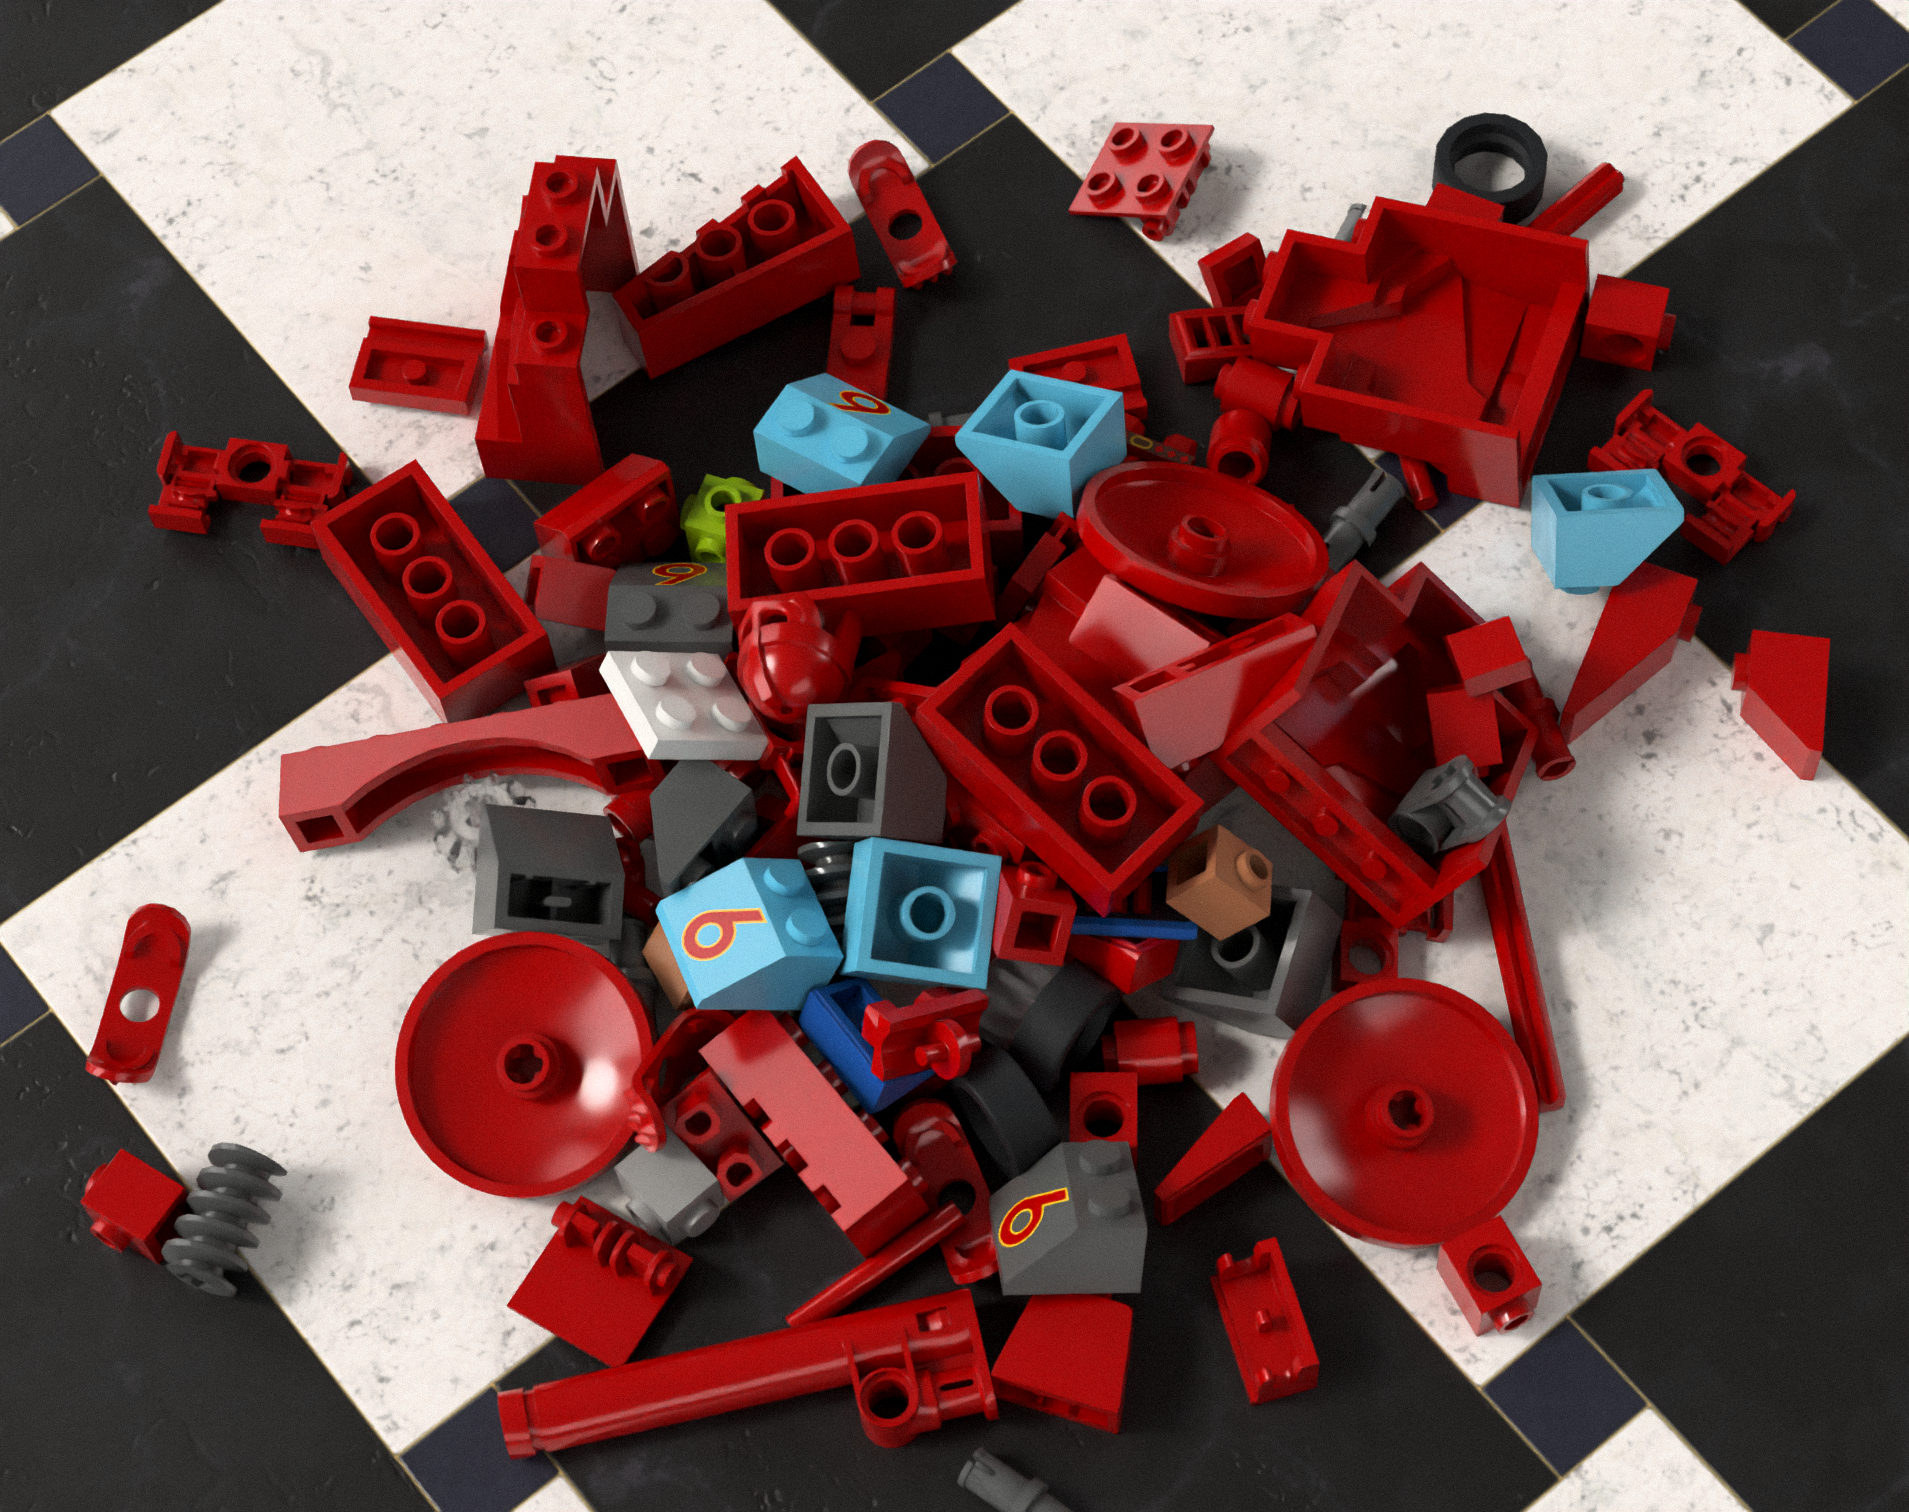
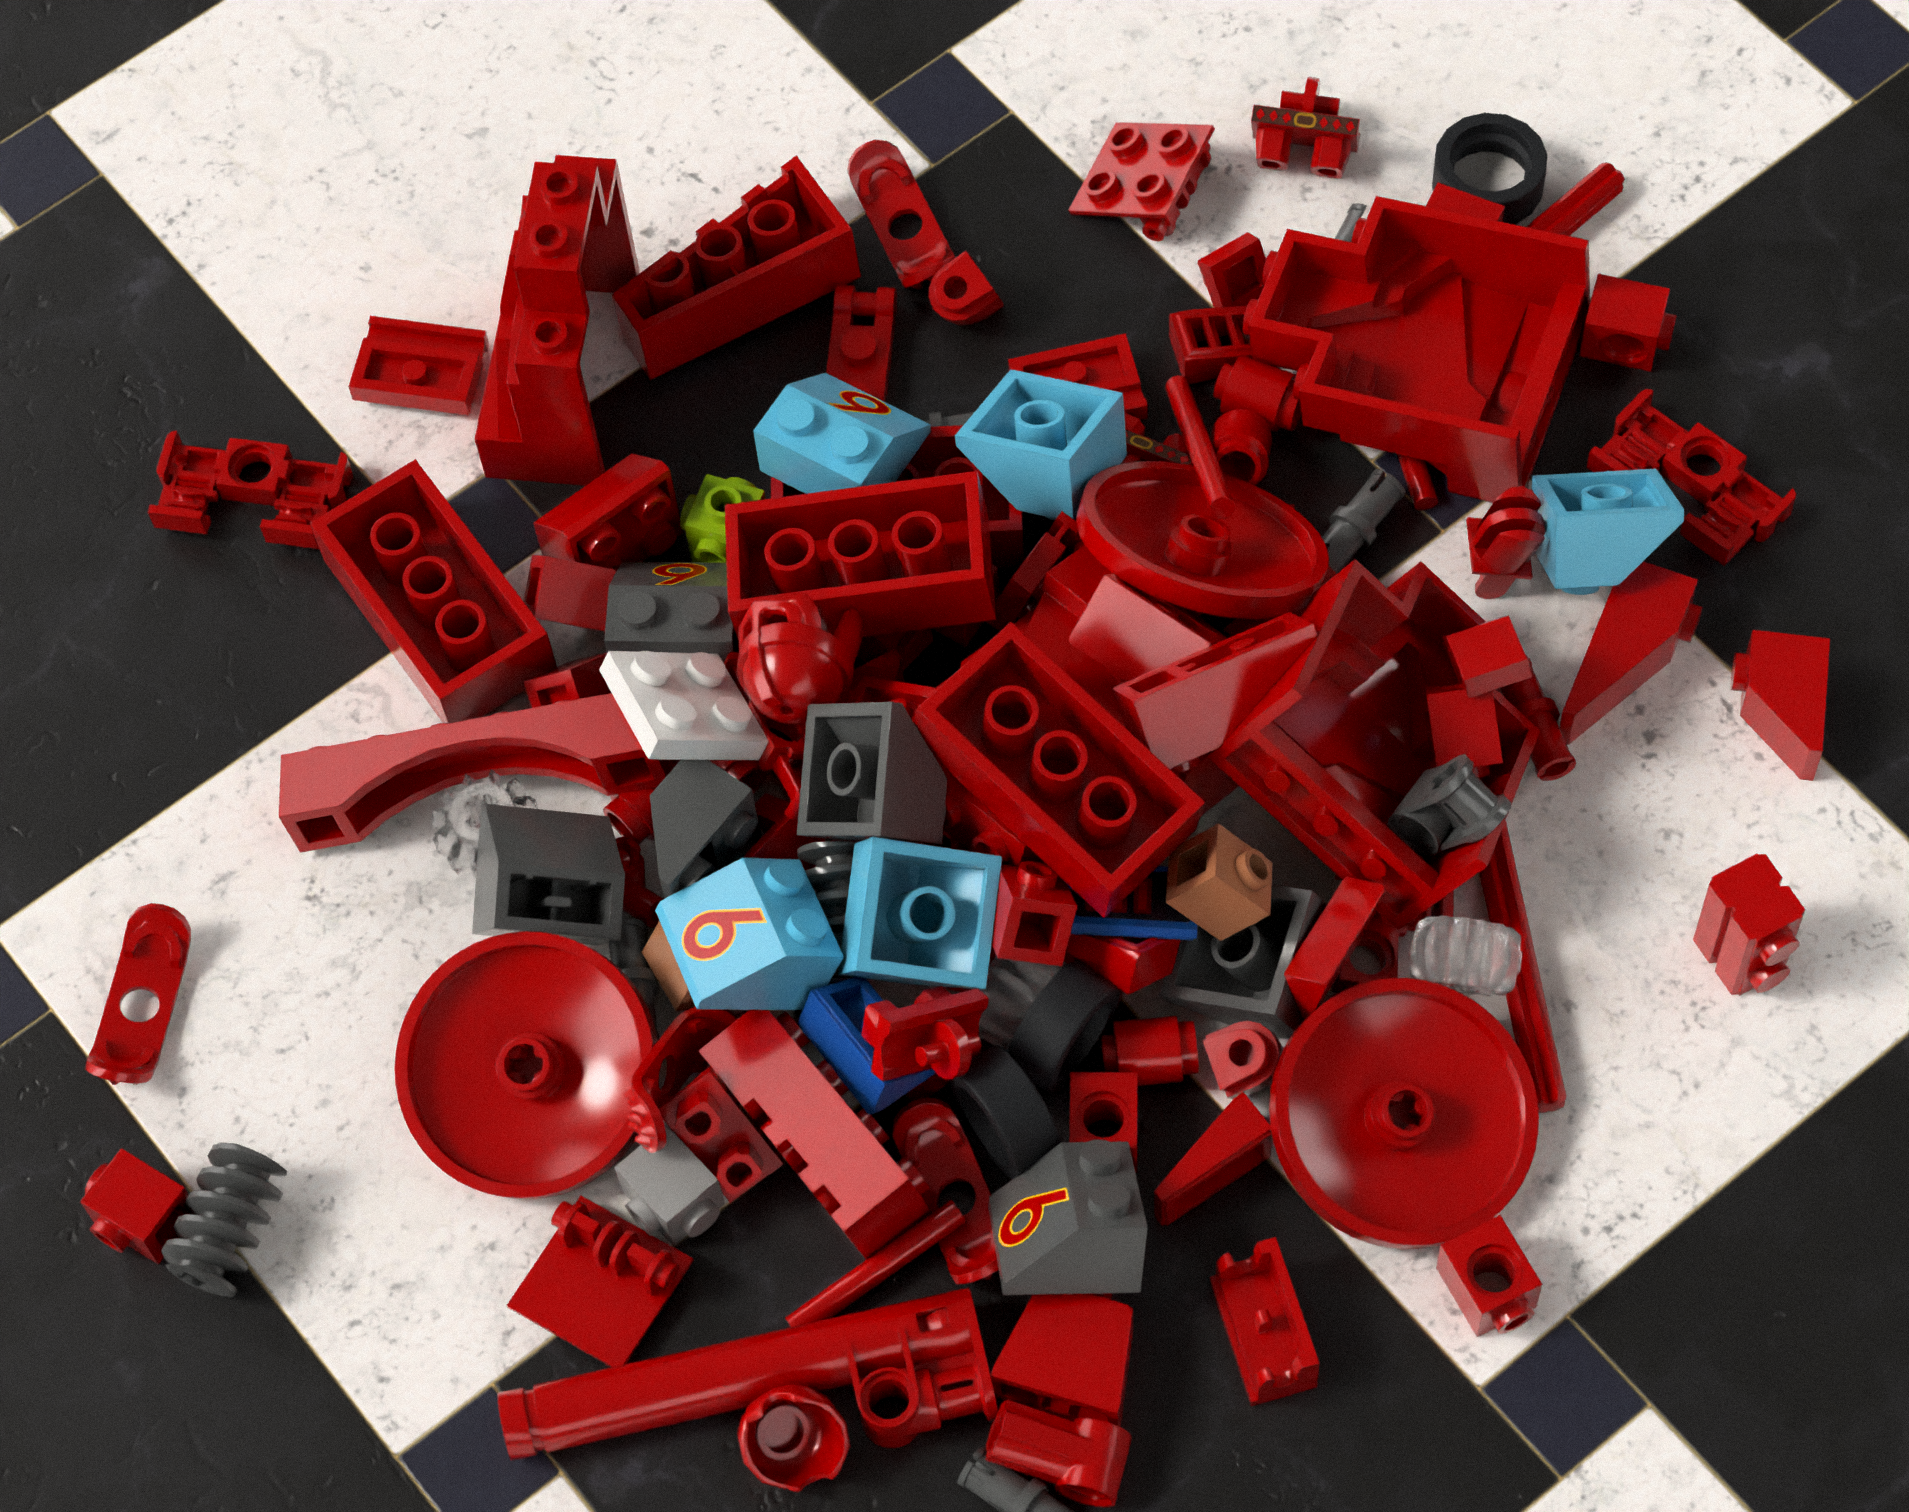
none -> red hair [737,1384,850,1492]
none -> red piece [929,250,1004,326]
none -> red piece [985,1399,1132,1507]
none -> red bar [1165,375,1235,519]
none -> red piece [1202,1021,1283,1099]
none -> red hips [1251,77,1360,179]
none -> red slope [1284,876,1386,1018]
none -> clear gear [1408,915,1523,996]
none -> red arm [1466,486,1546,599]
none -> red brick [1693,853,1806,996]

